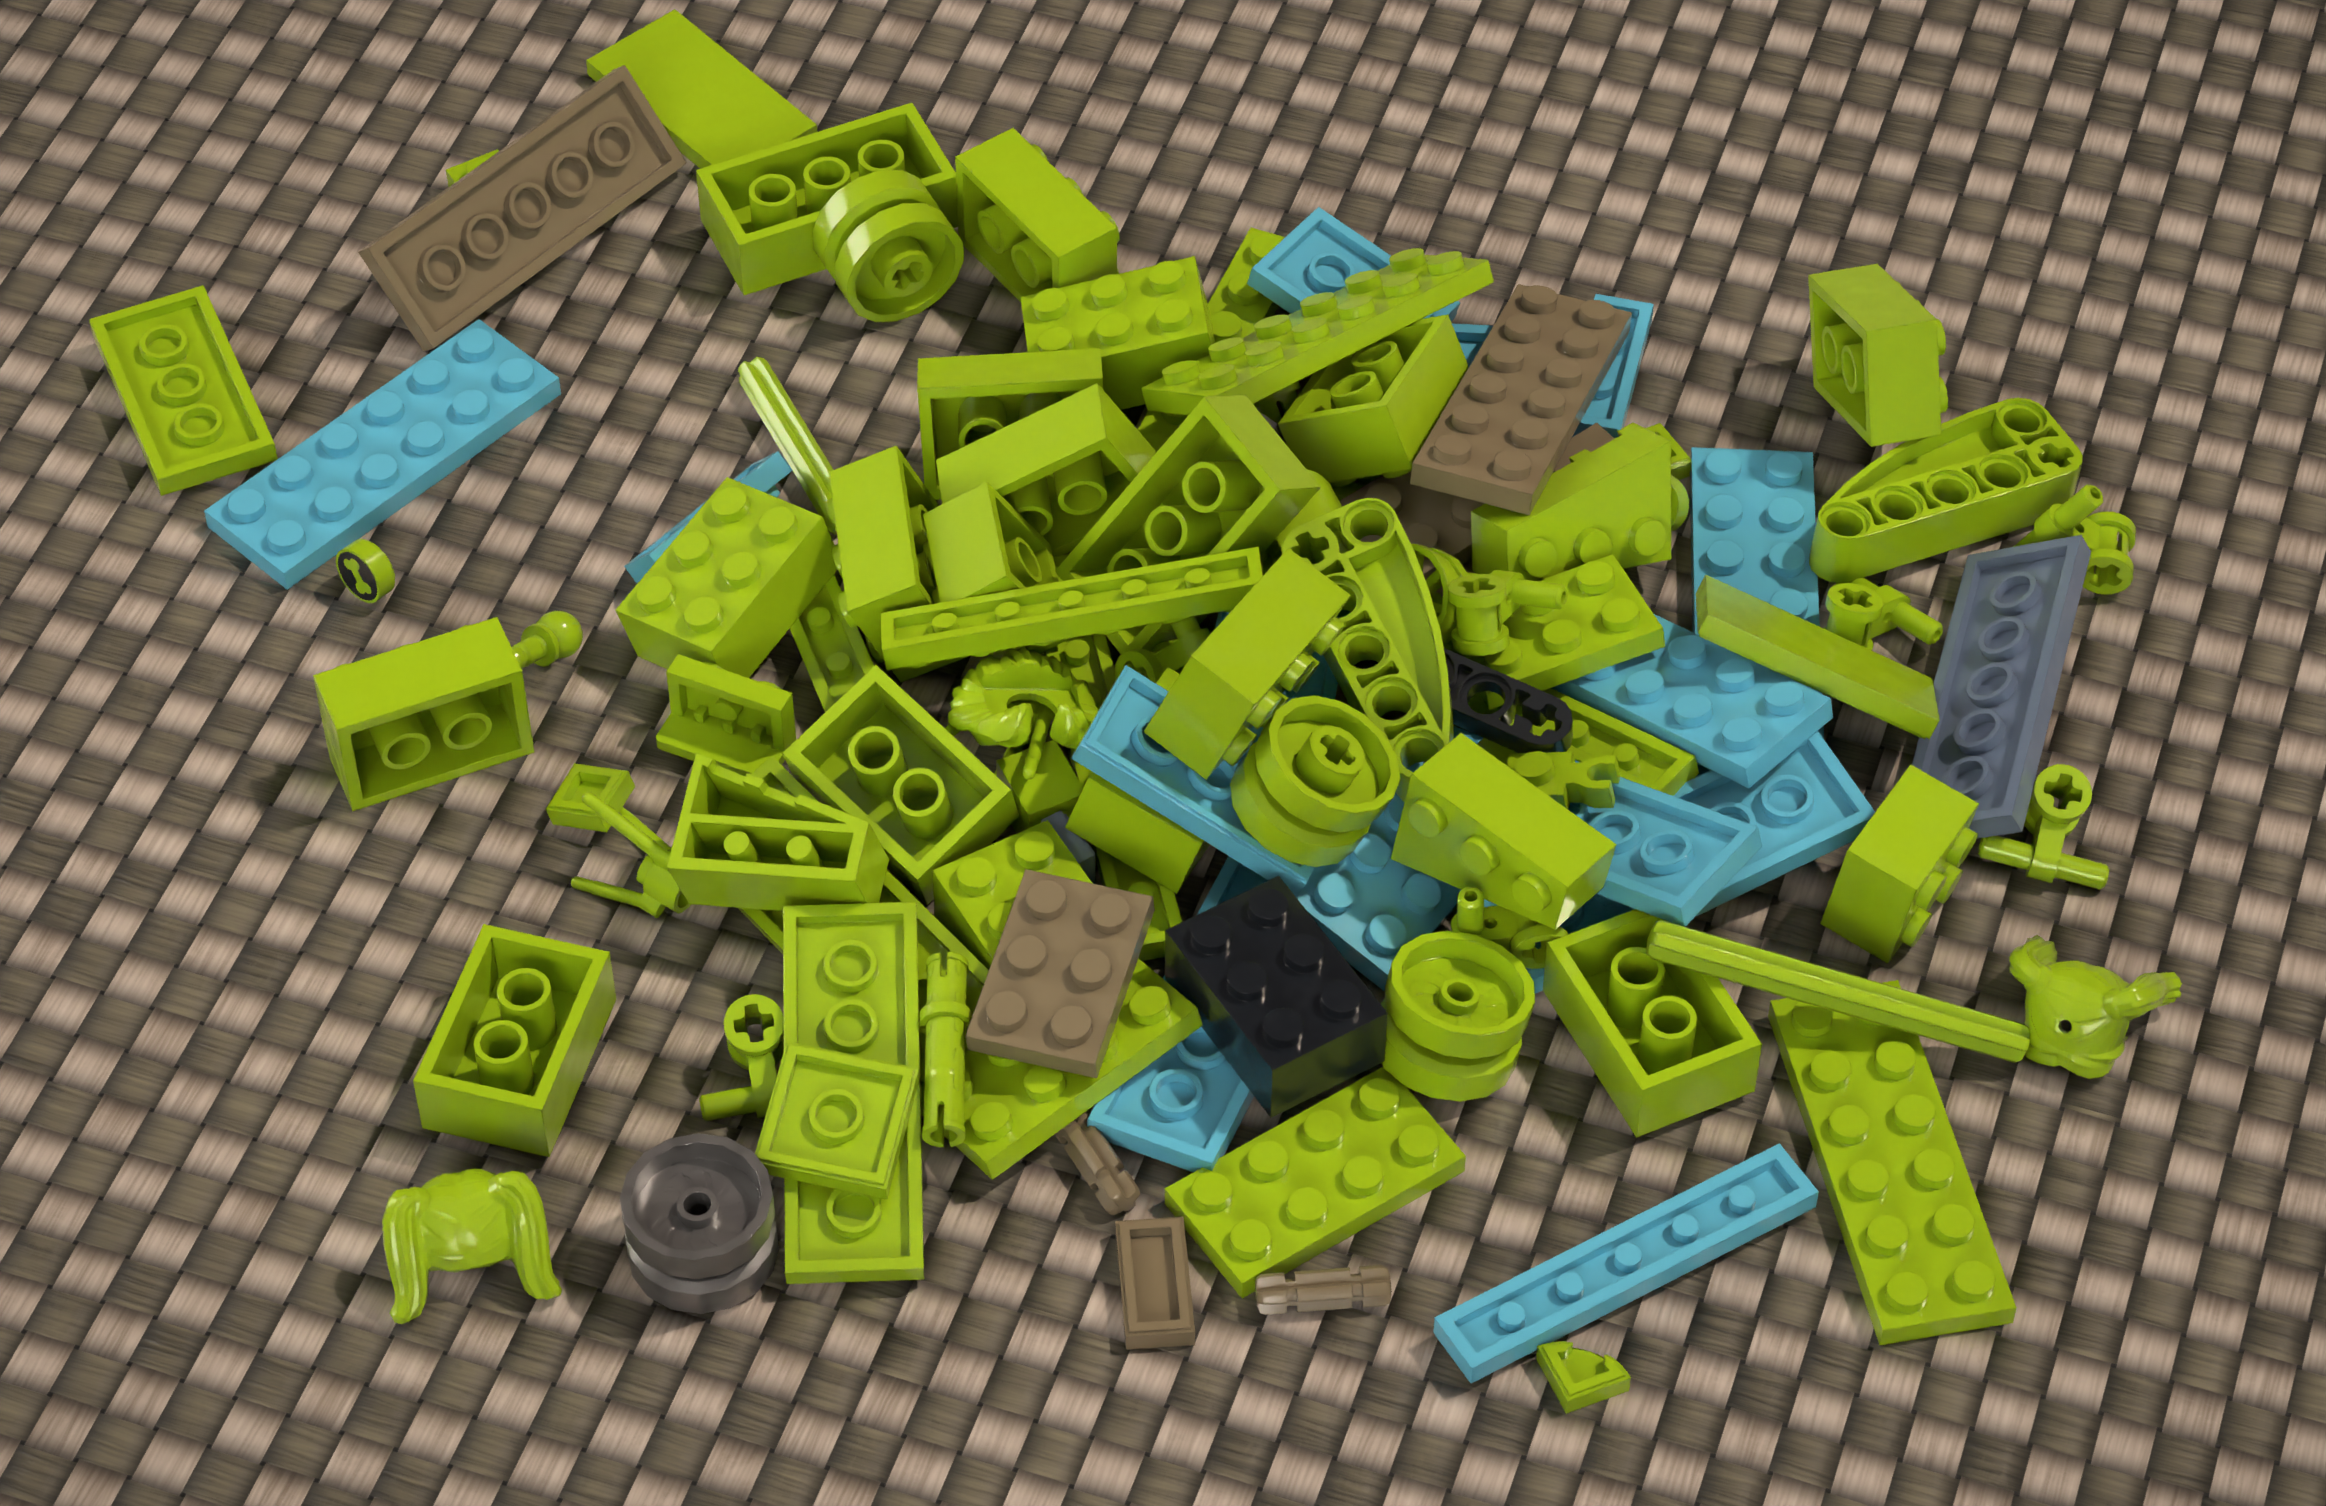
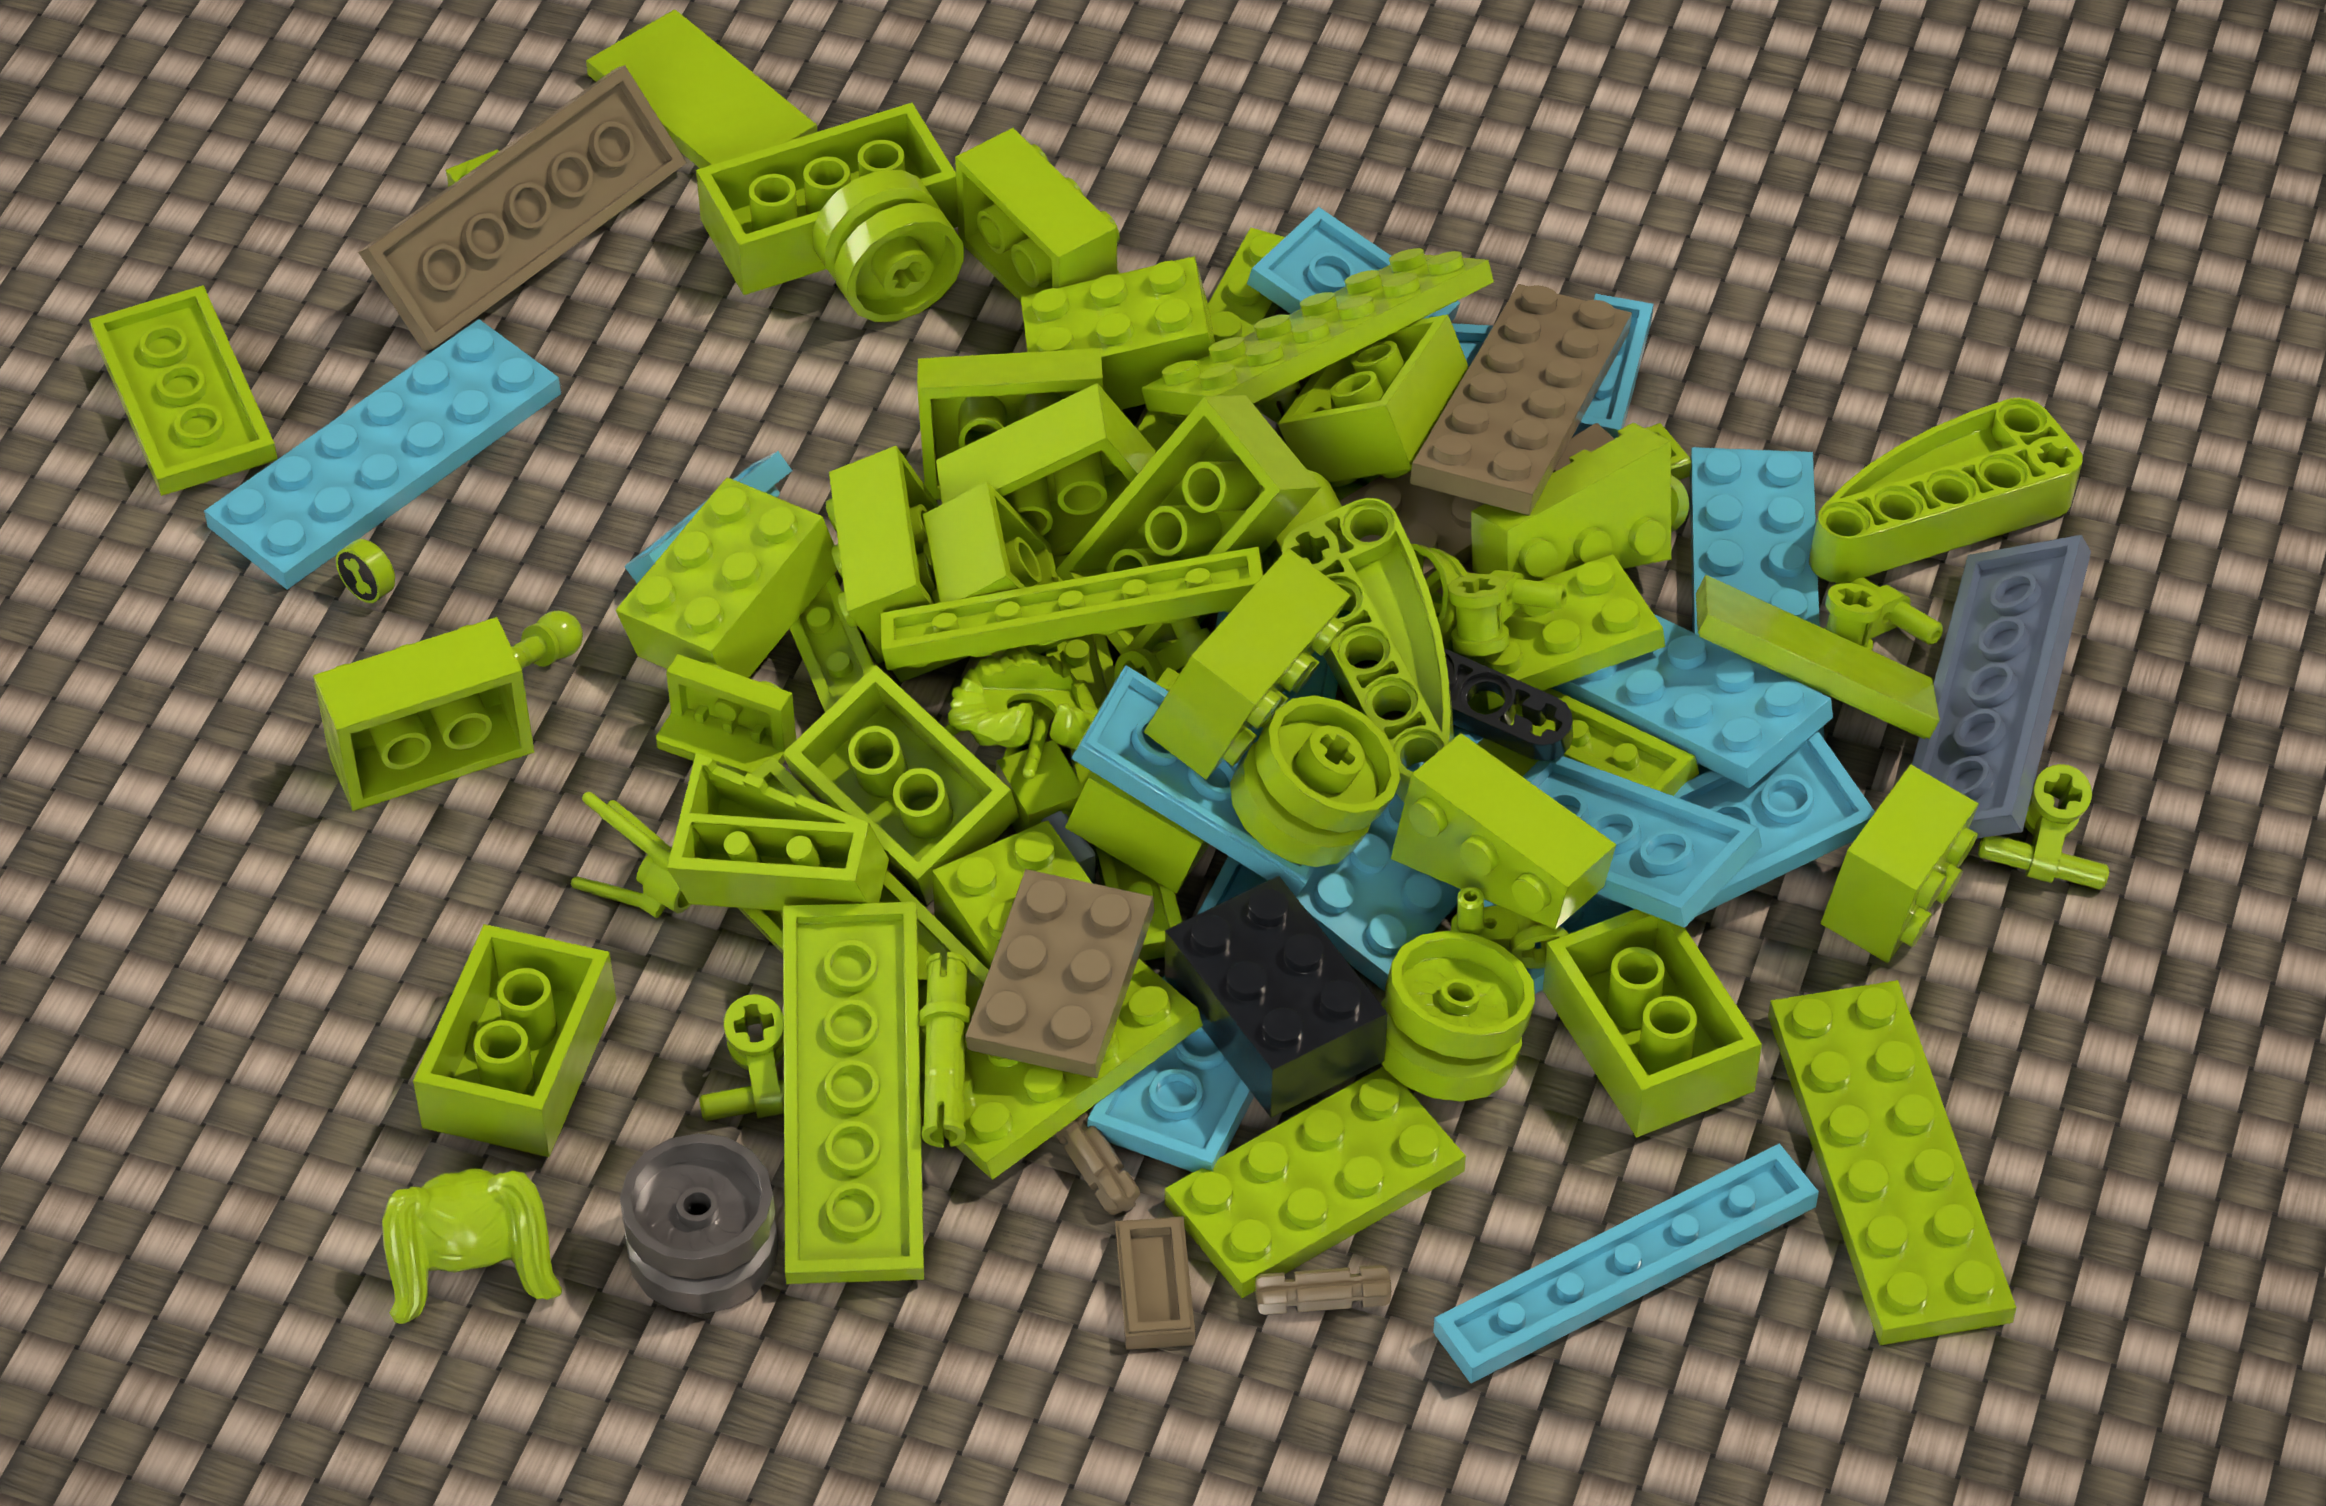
lime tile [546,763,635,833] -> none
lime axle [738,357,837,535] -> none
lime tile [755,1041,920,1199] -> none
lime plate [1507,751,1621,810] -> none
lime tile [1536,1341,1631,1414] -> none
lime axle [1646,920,2030,1063] -> none
lime brick [1808,264,1948,447] -> none
lime hair [2009,935,2182,1079] -> none
lime piece [2013,484,2136,595] -> none

